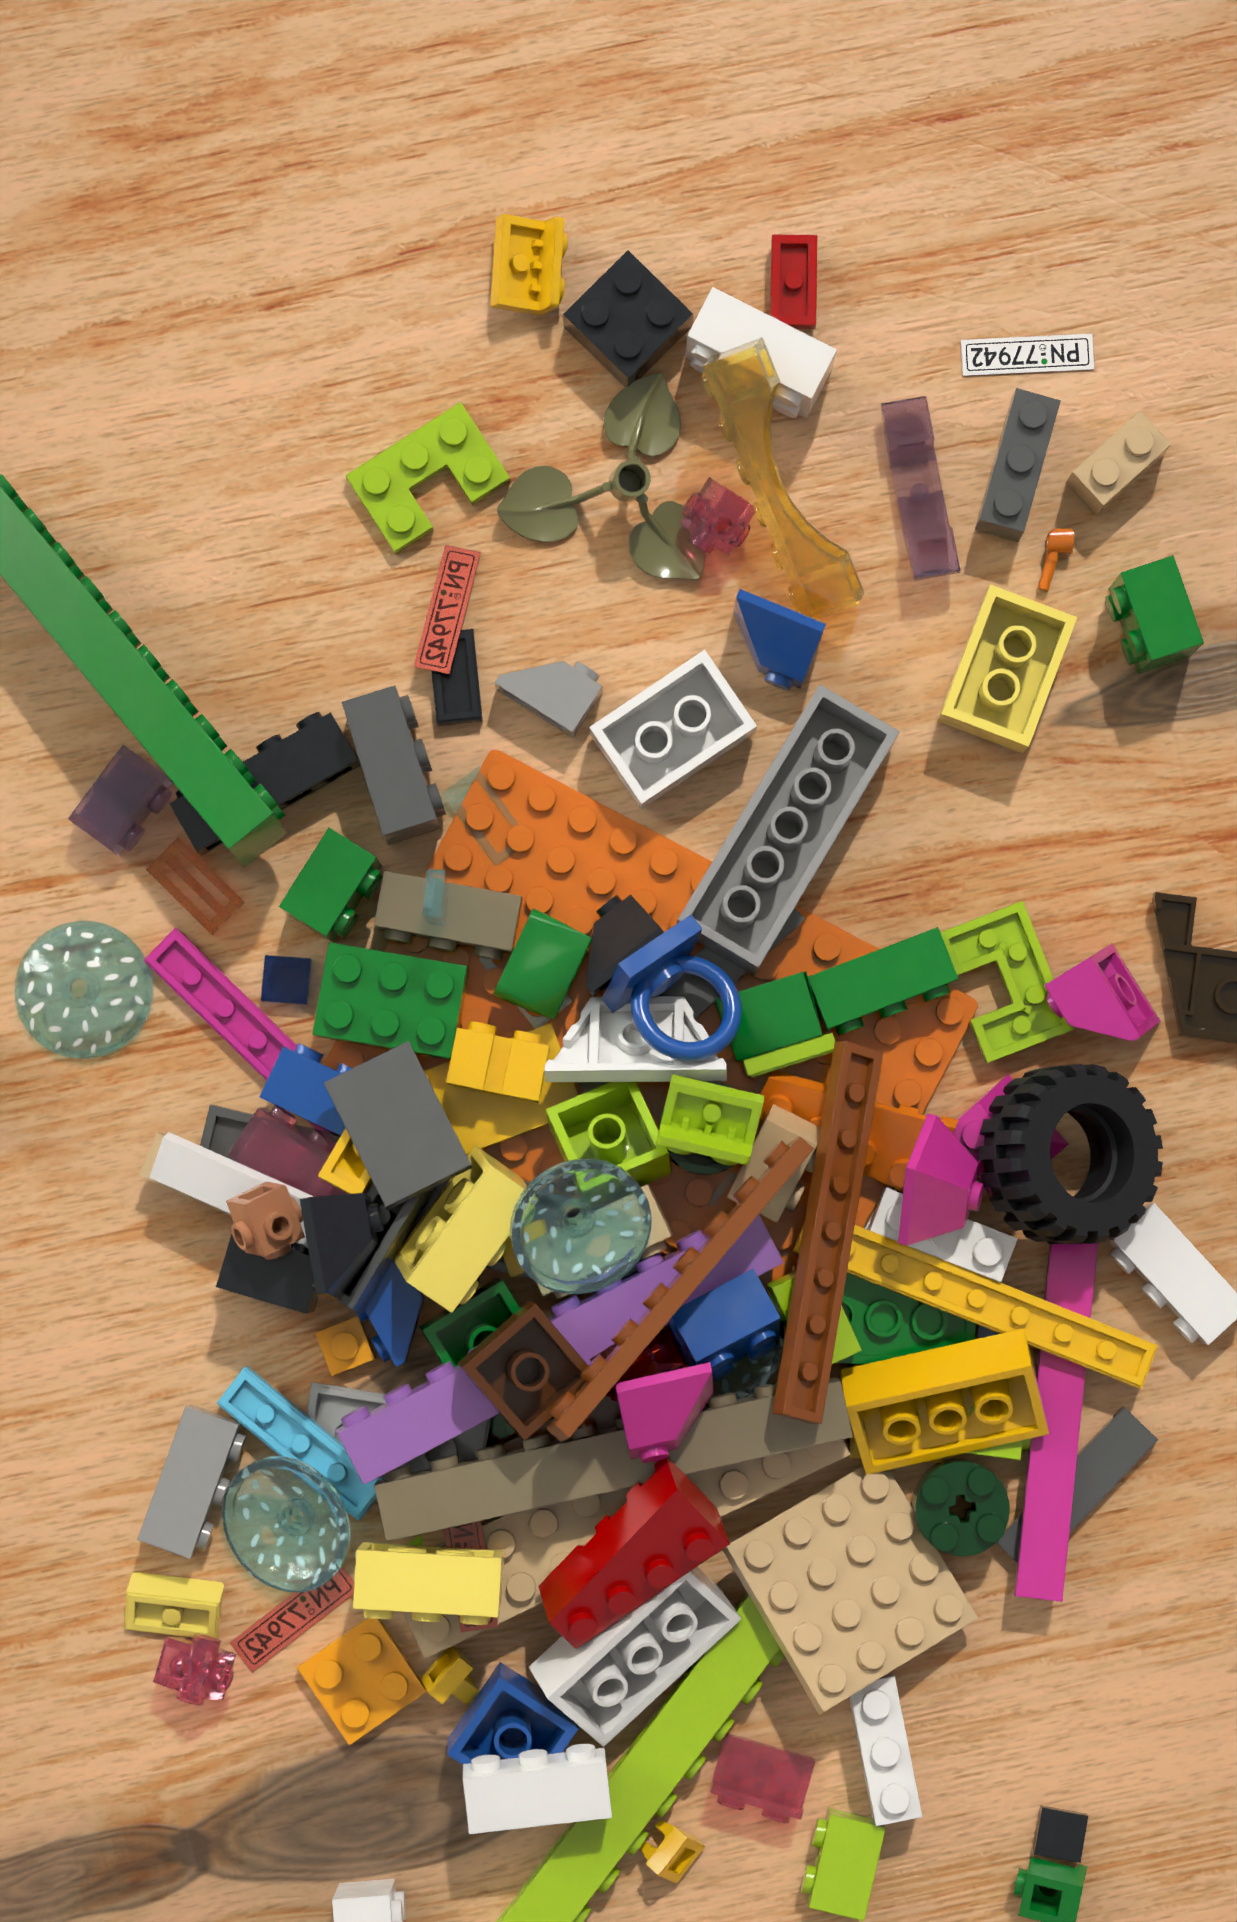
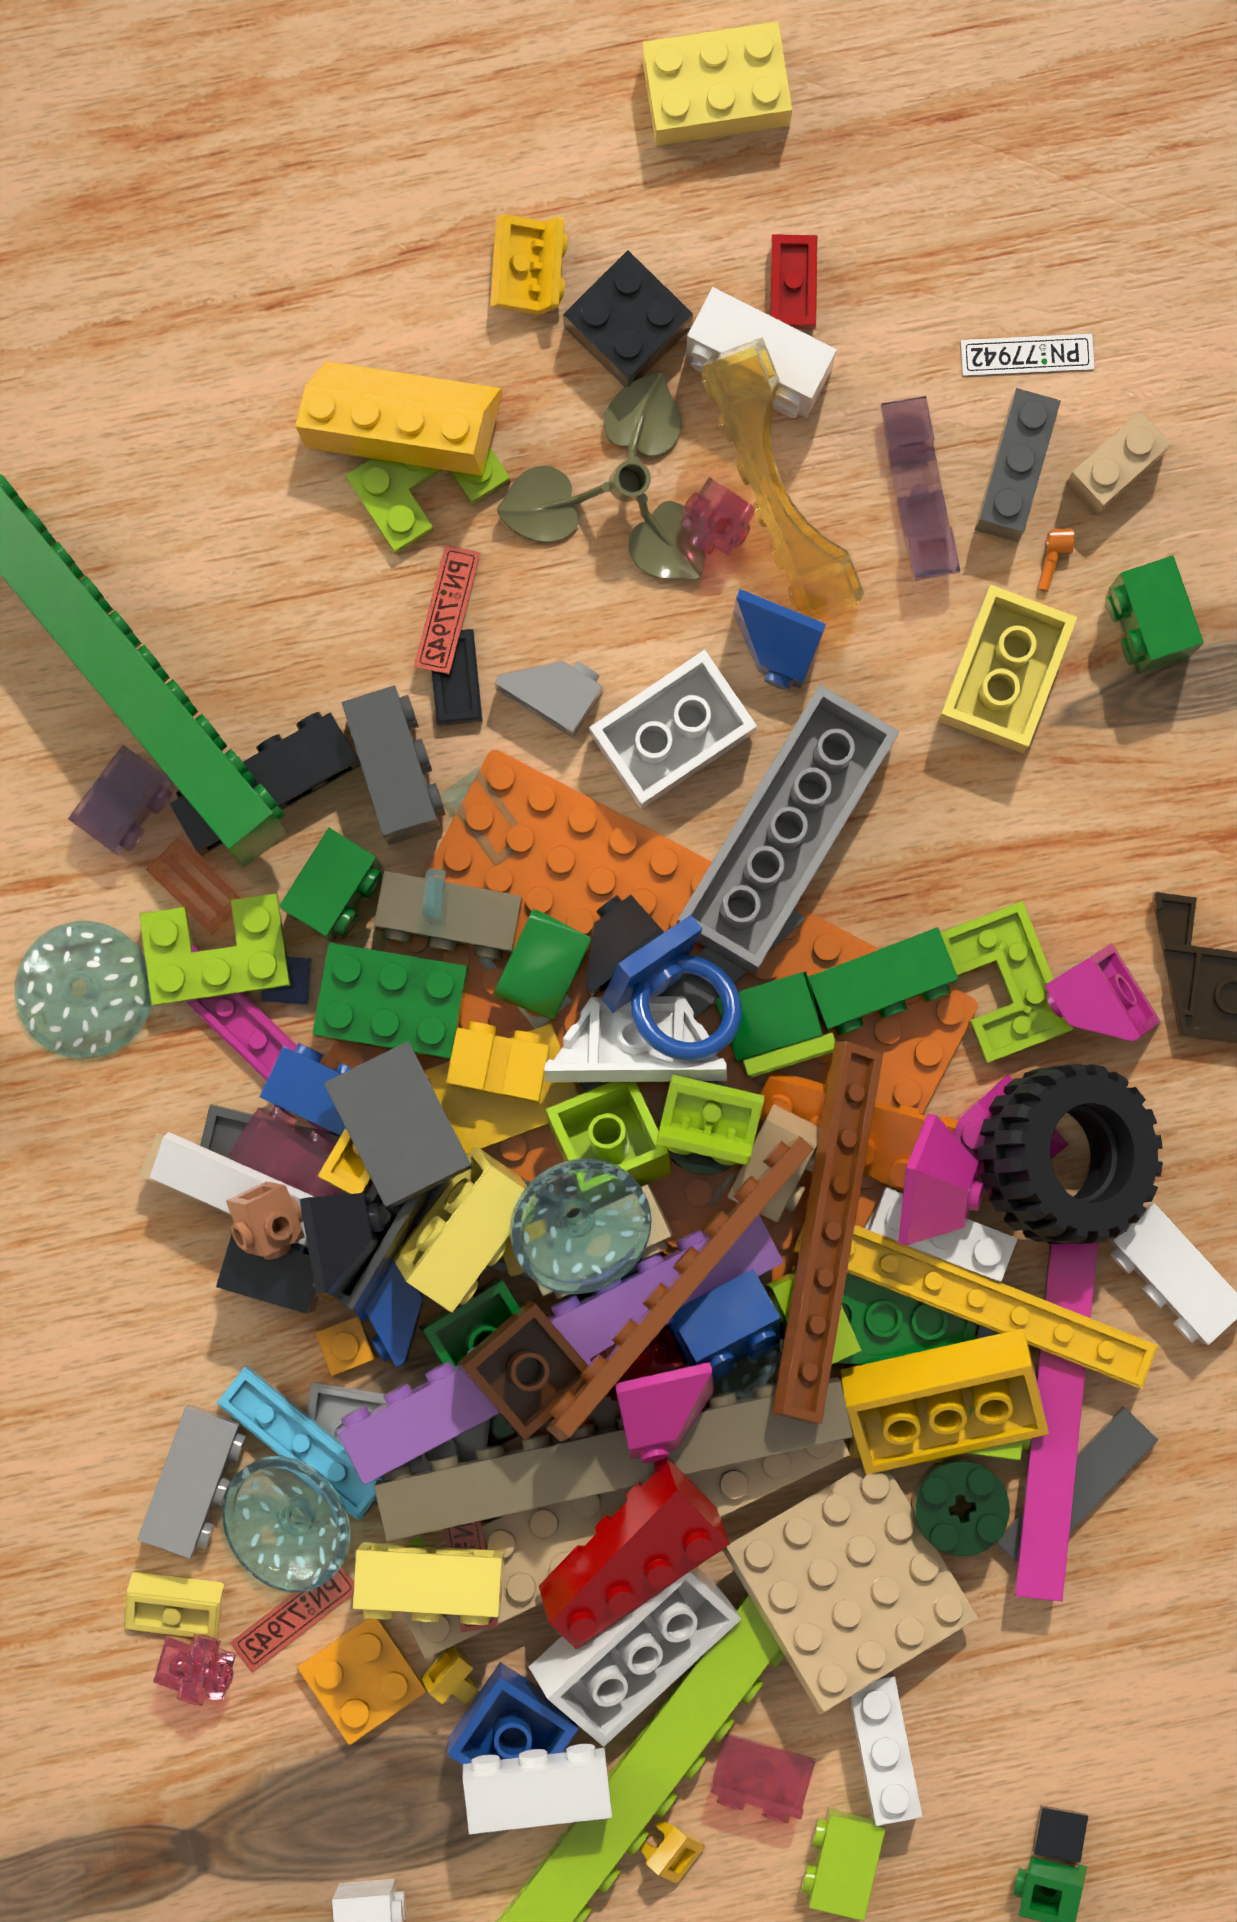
none -> lime plate [139,893,291,1006]
none -> yellow slope [295,361,503,476]
none -> light yellow brick [642,21,792,146]

